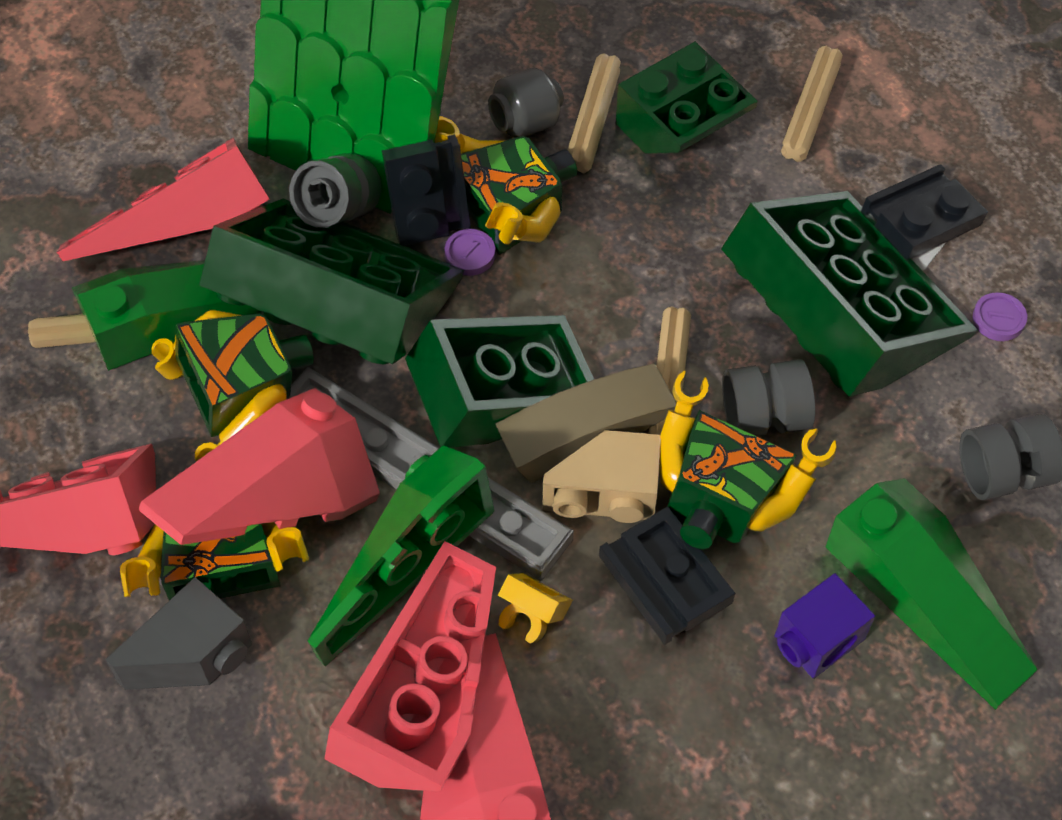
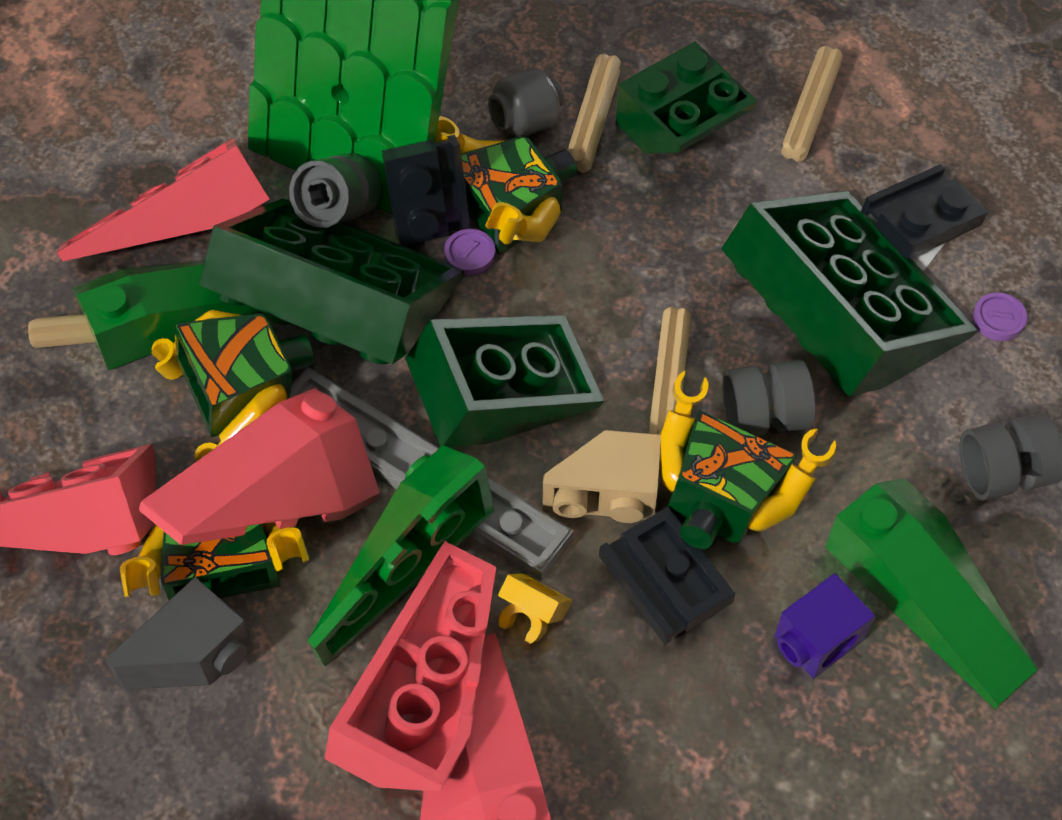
dark tan slope [496,363,677,483] -> none

